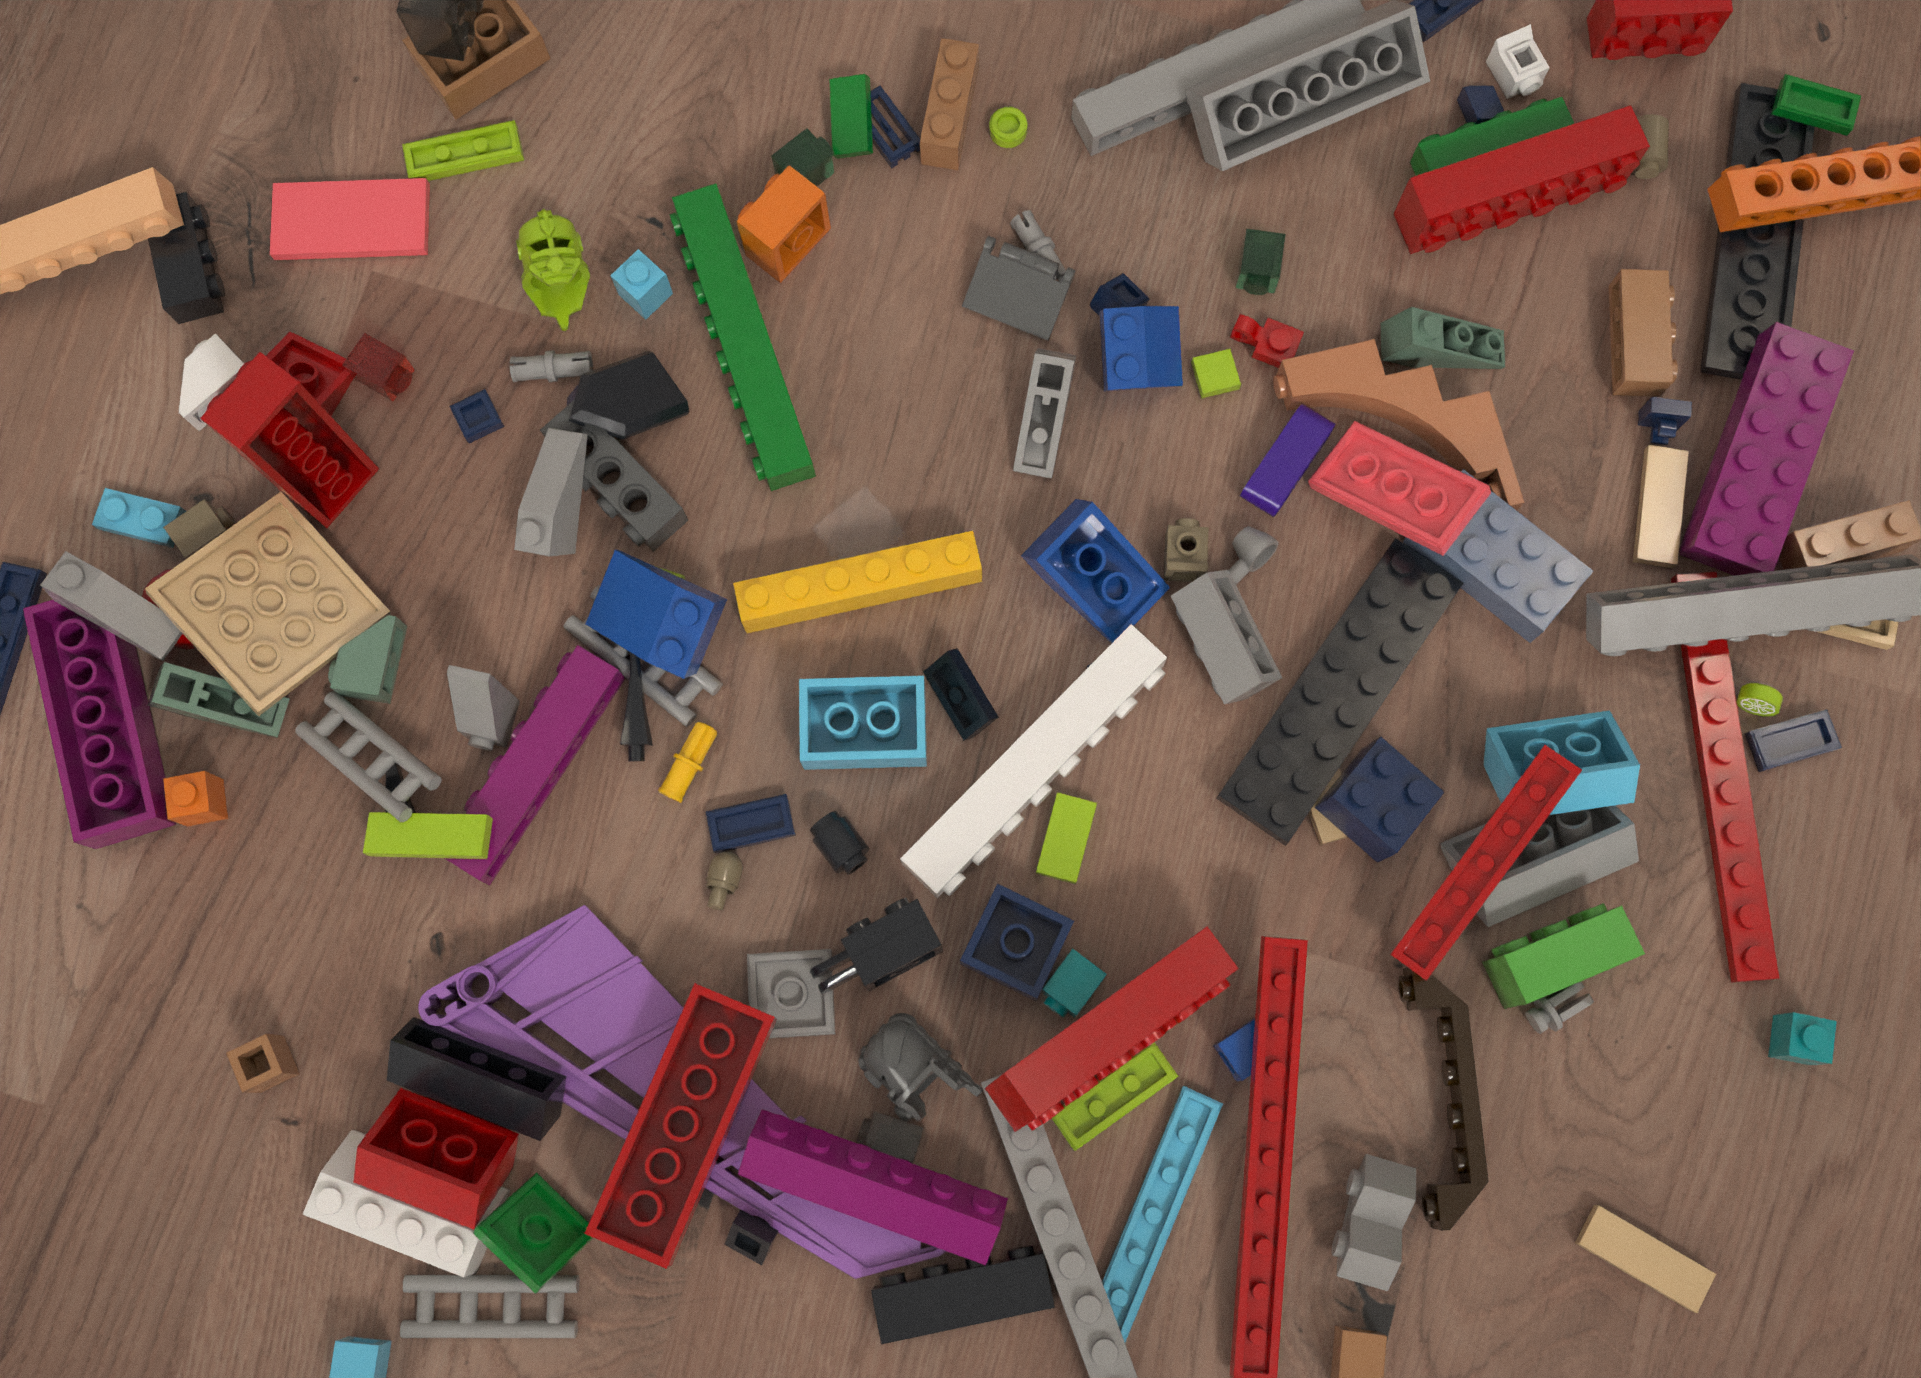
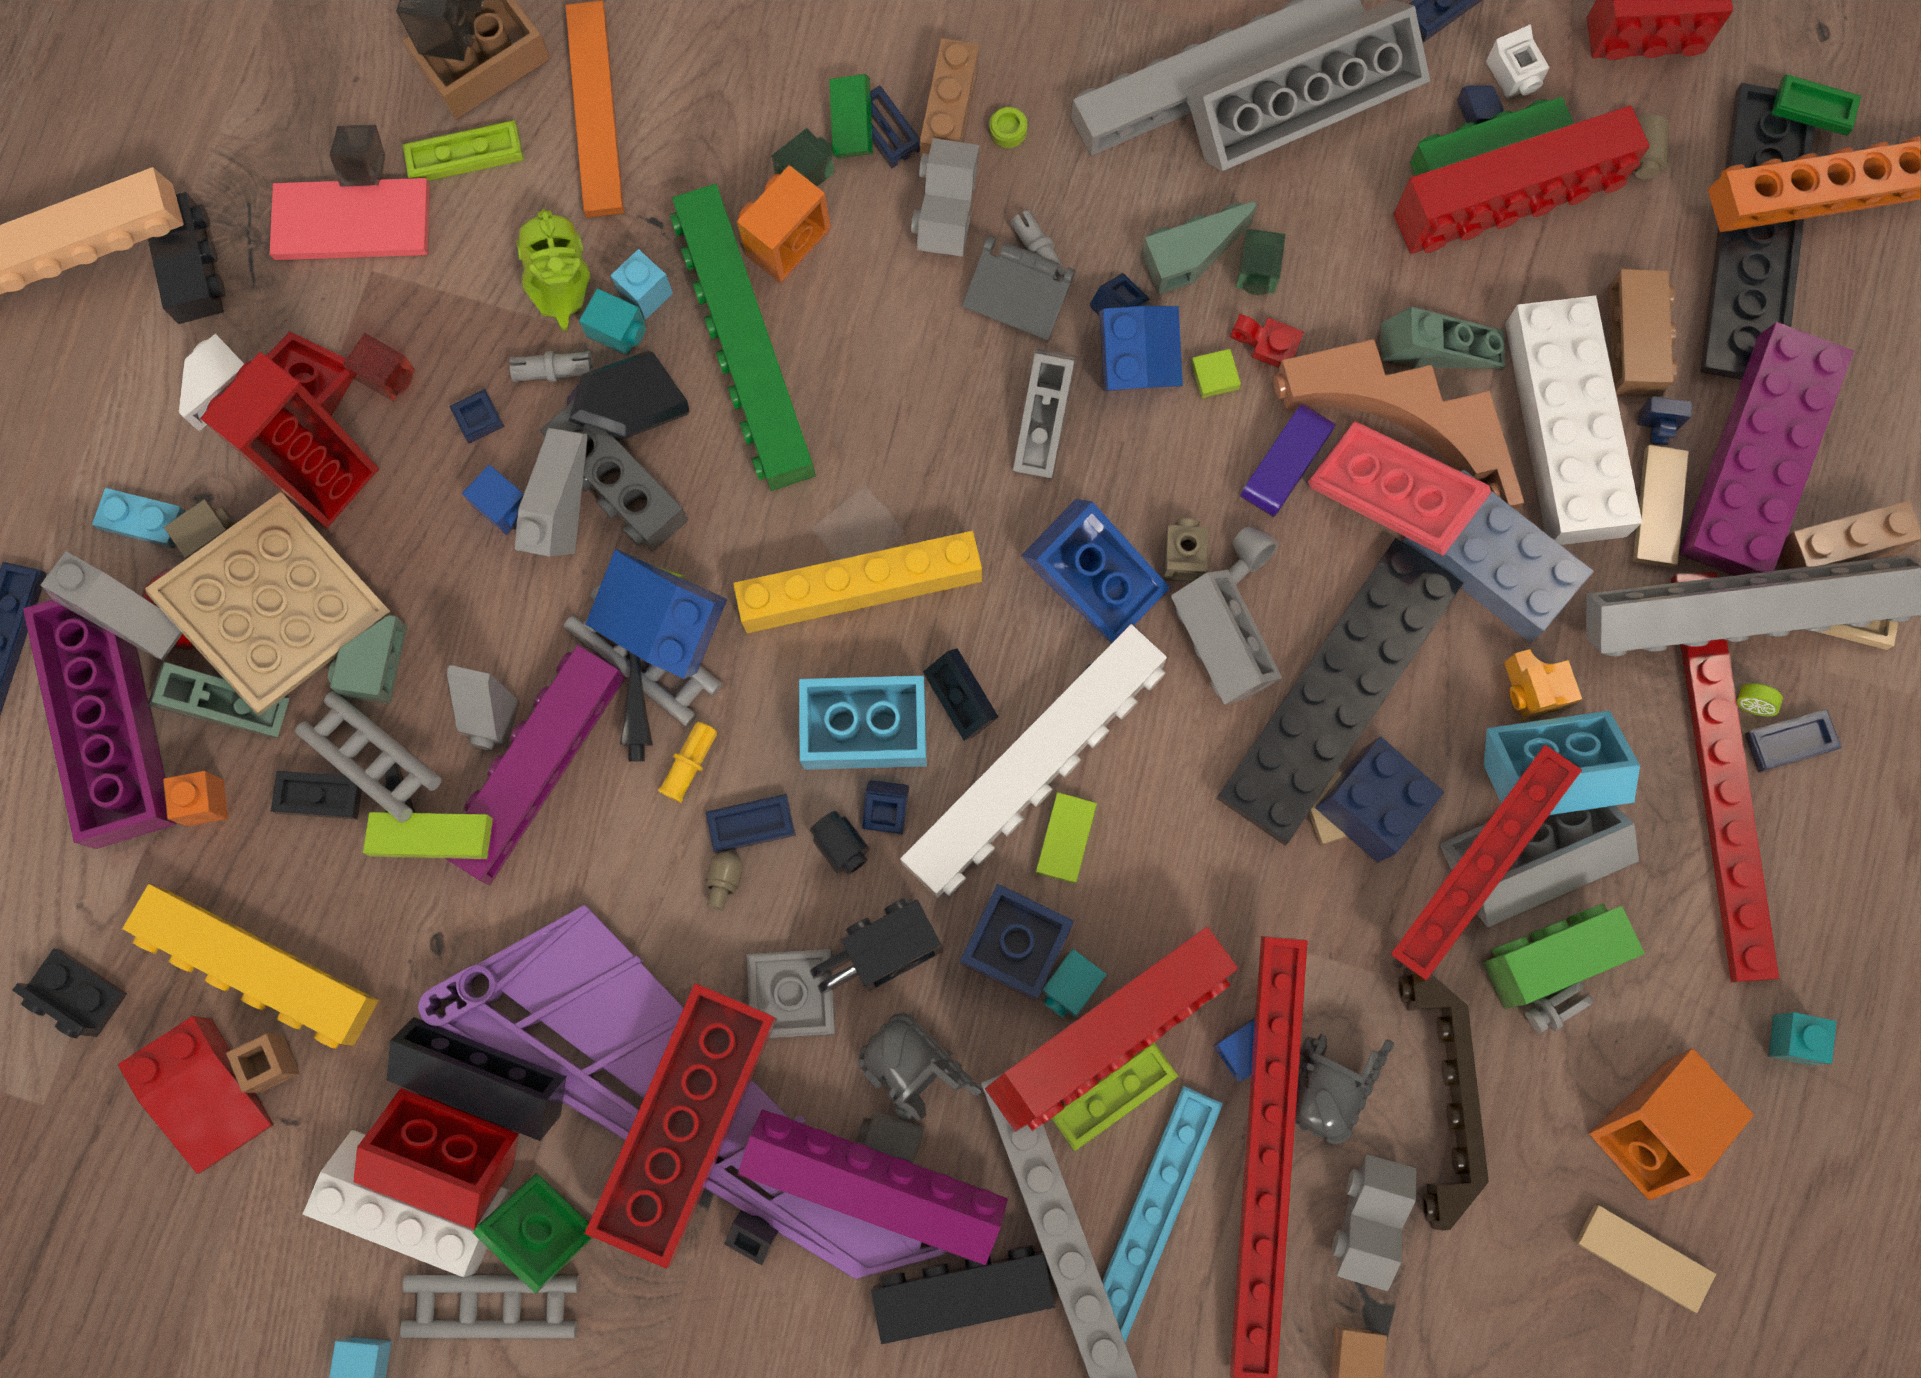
none -> black bracket [12,948,127,1039]
none -> red slope [117,1016,274,1174]
none -> yellow brick [122,884,379,1049]
none -> black plate [271,771,362,820]
none -> clear smoke brick [330,125,386,187]
none -> blue brick [461,465,524,535]
none -> orange tile [565,0,624,218]
none -> teal brick [579,288,646,356]
none -> dark blue slope [862,780,909,834]
none -> light grey brick [911,138,979,257]
none -> sand green slope [1142,201,1257,295]
none -> dark grey helmet [1295,1034,1394,1144]
none -> light orange brick [1504,649,1582,720]
none -> white brick [1505,296,1642,545]
none -> orange slope [1589,1048,1754,1201]

